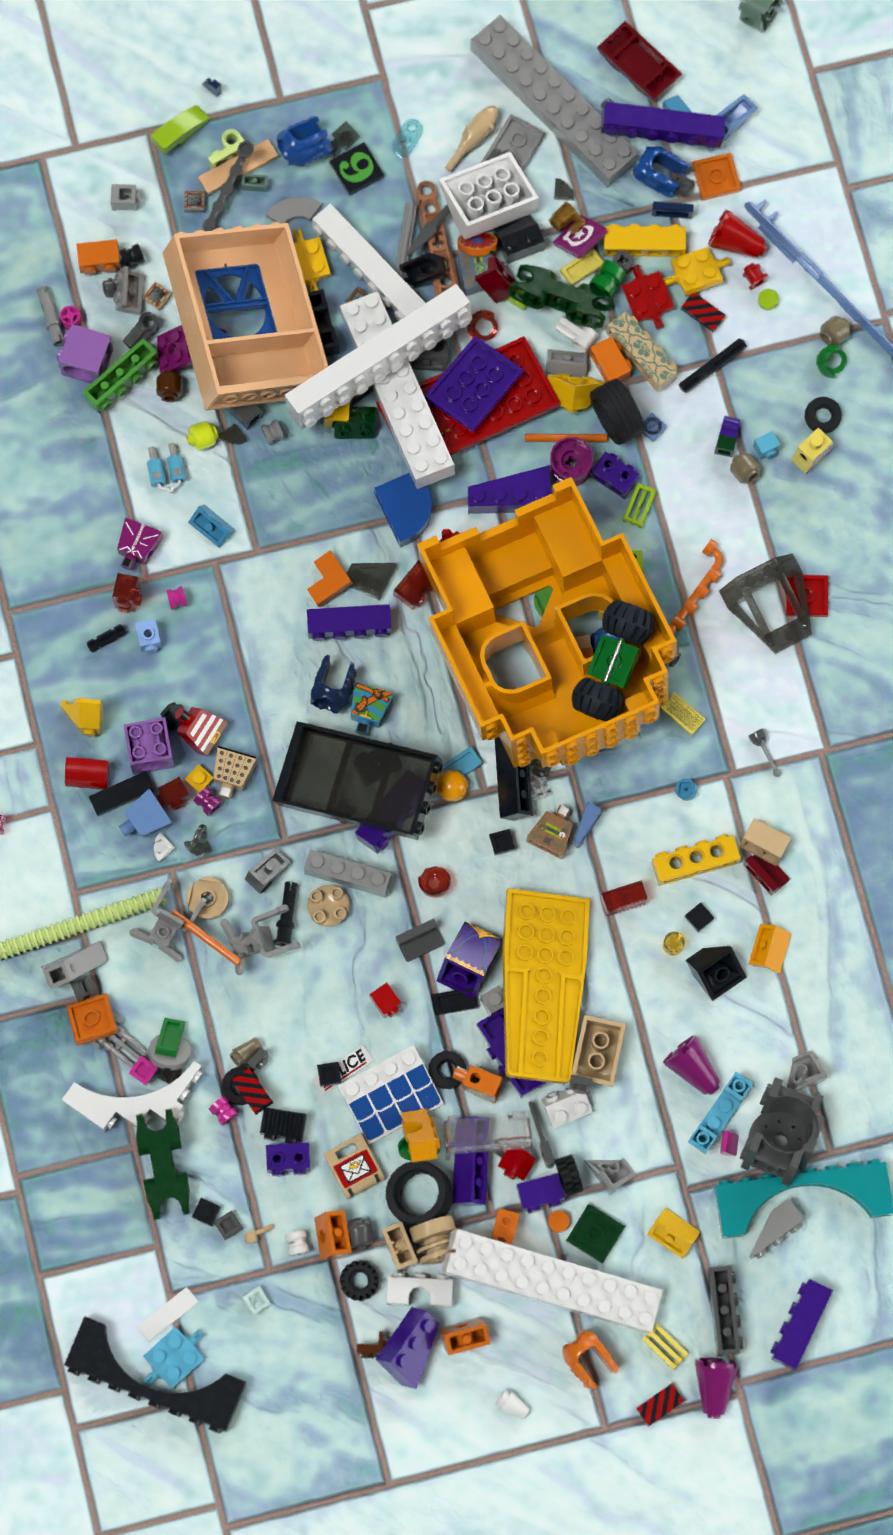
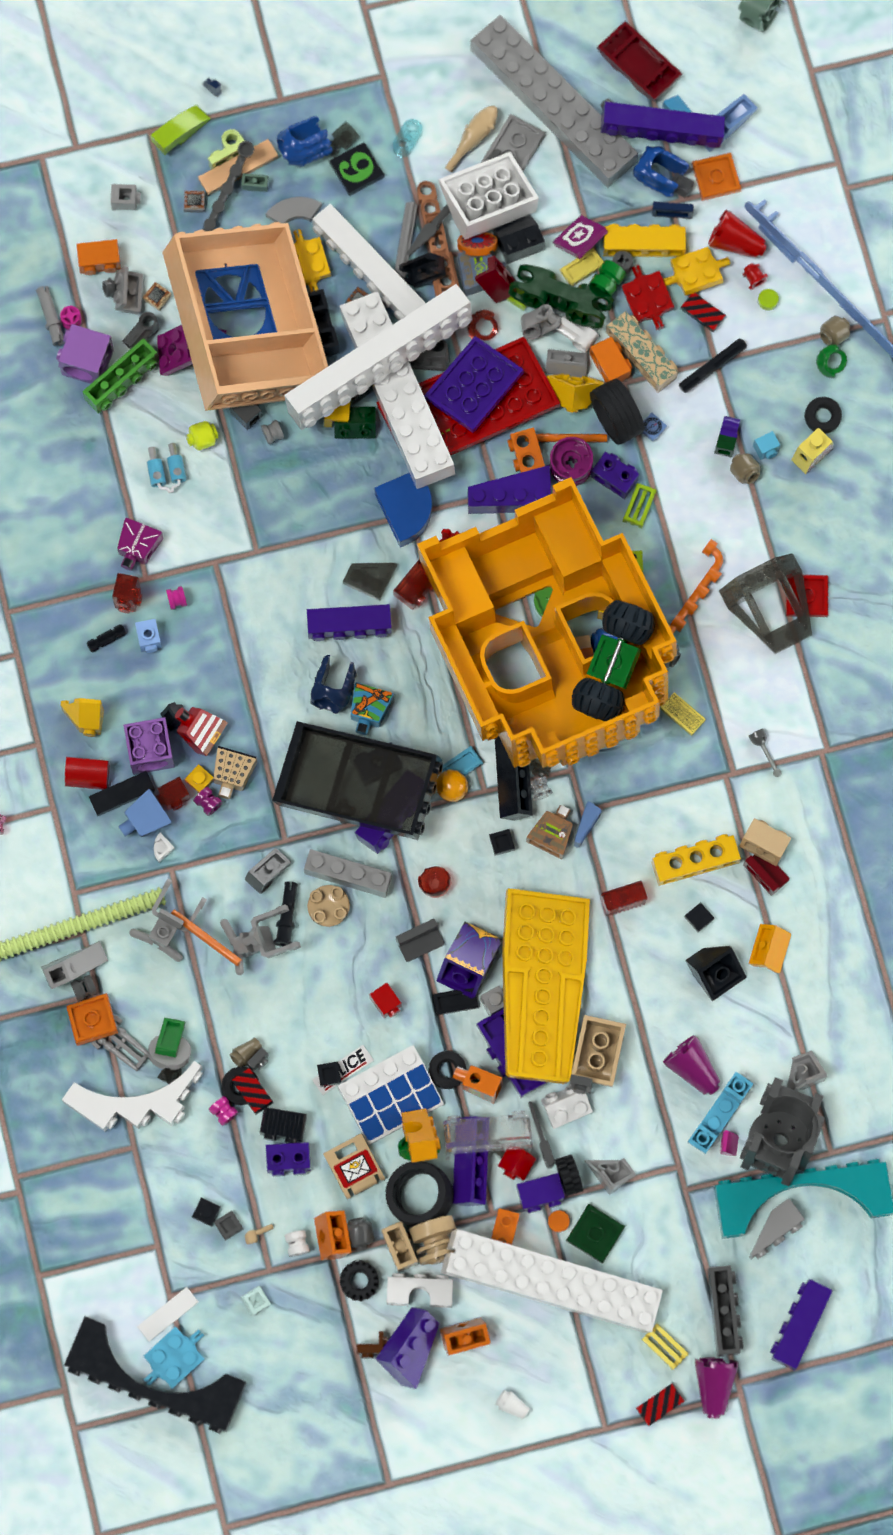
black wheel [119,244,145,268] -> none
dark pink tile [129,1056,159,1086] -> none
dark green piece [136,1108,190,1220] -> none
reddish brown head [156,370,183,402] -> none
clear smoke piece [184,824,213,856] -> none
tan plate [186,877,229,920] -> none
dark azure slope [188,505,235,548] -> none
clear smoke tile [219,424,247,445] -> none
orange tile [307,550,353,607] -> none
pearl gold piece [549,202,586,234] -> none
clear smoke tile [554,178,574,201] -> none
orange piece [562,1329,619,1390] -> none
yellow panel [647,1208,700,1259] -> none
clear yellow wheel [663,932,685,956] -> none
dark azure tile [675,778,698,801] -> none
none -> orange brick [507,427,545,473]
none -> light grey piece [521,304,561,340]

